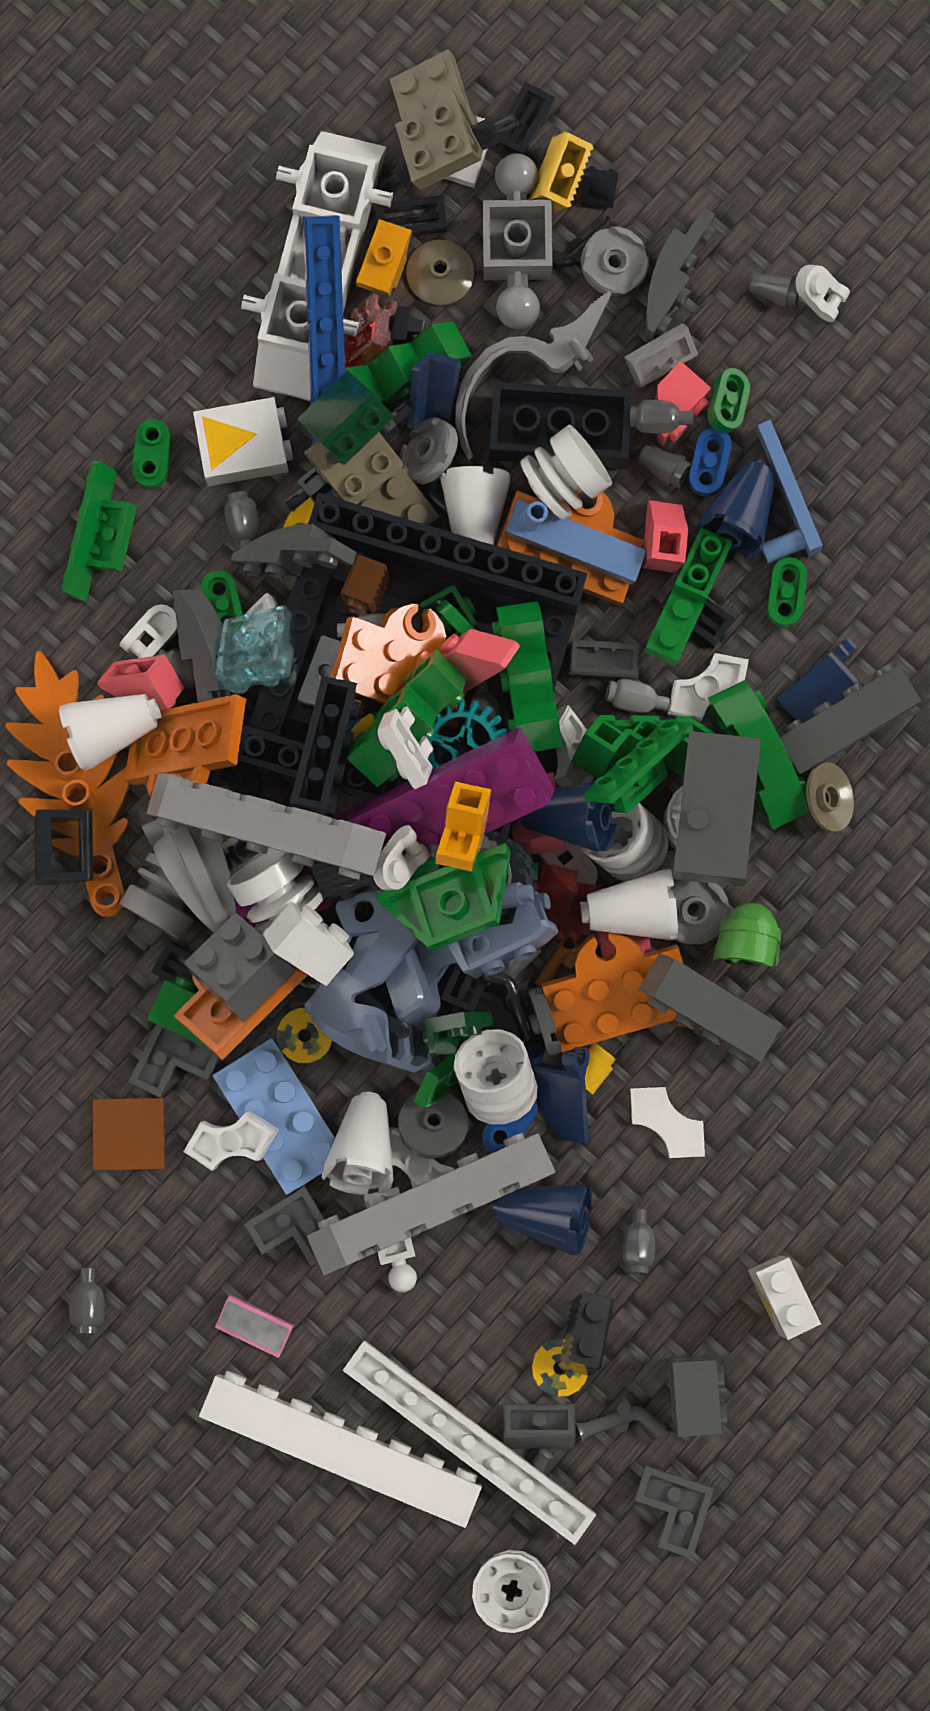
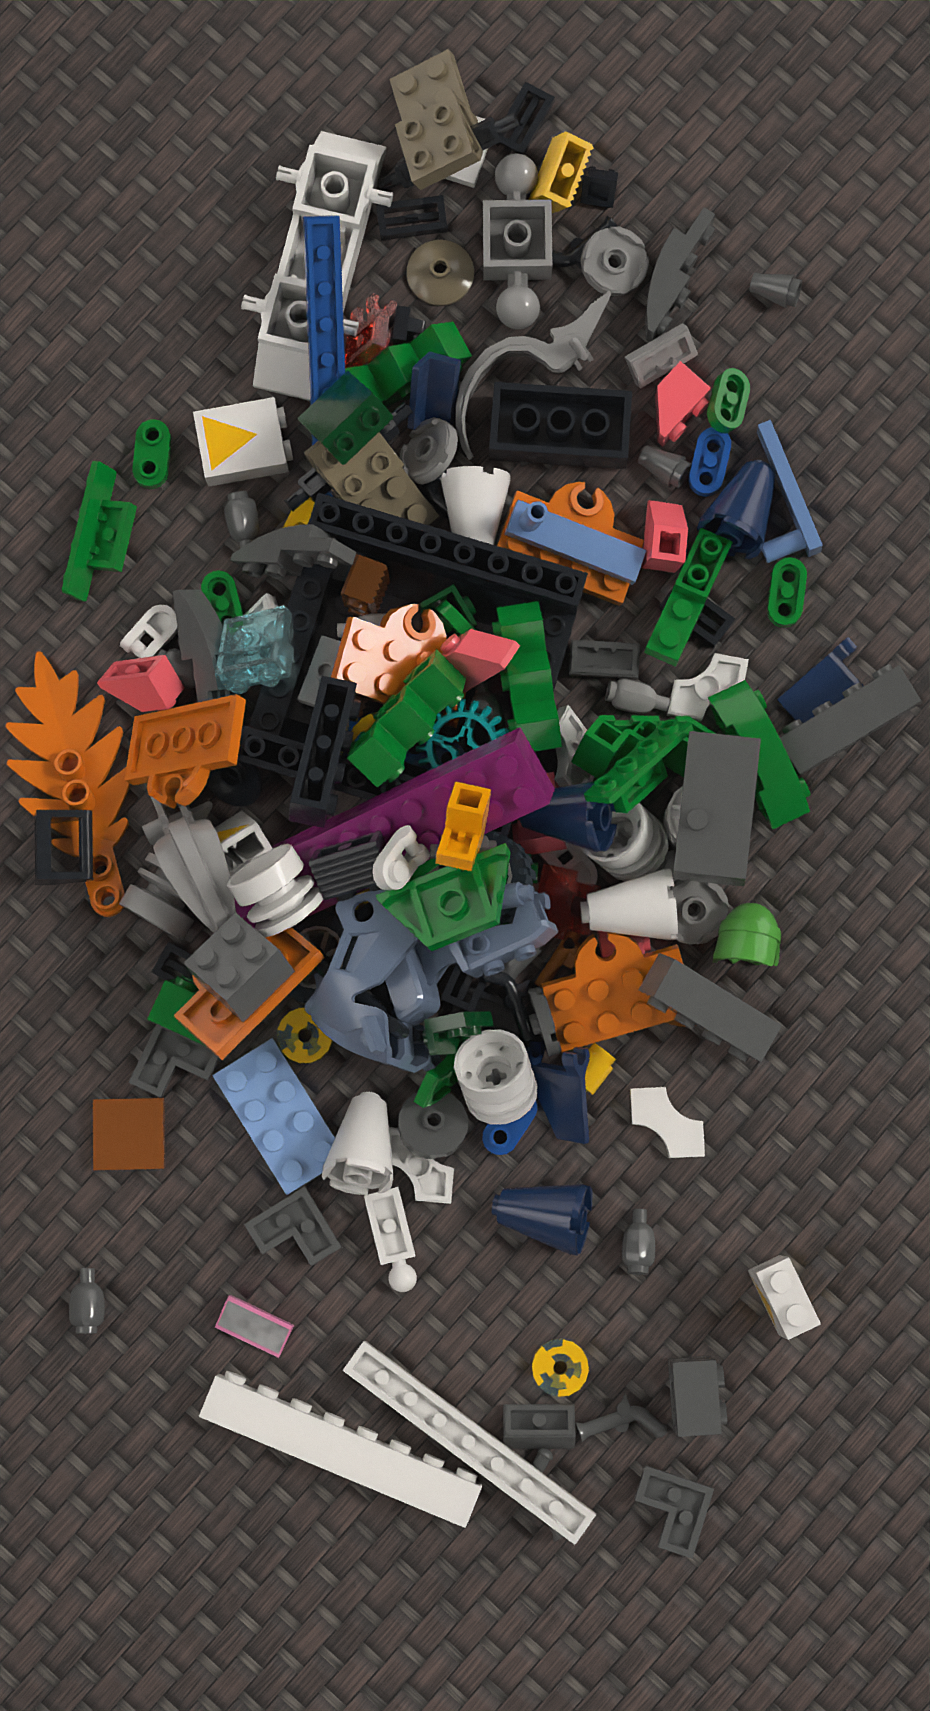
white cone [59,694,162,771] -> none
light grey brick [146,773,386,880] -> none
white tile [183,1111,279,1171] -> none
white brick [263,902,354,986] -> none
light grey brick [307,1133,556,1275] -> none
light orange brick [356,219,412,297] -> none
white plate [377,706,433,790] -> none
white wheel [472,1550,551,1633] -> none
white wheel [521,425,612,520] -> none
black brick [558,1291,614,1376] -> none
dark grey plant [630,400,694,434] -> none
white plate [796,265,850,322] -> none
dark tan dish [806,762,854,832] -> none

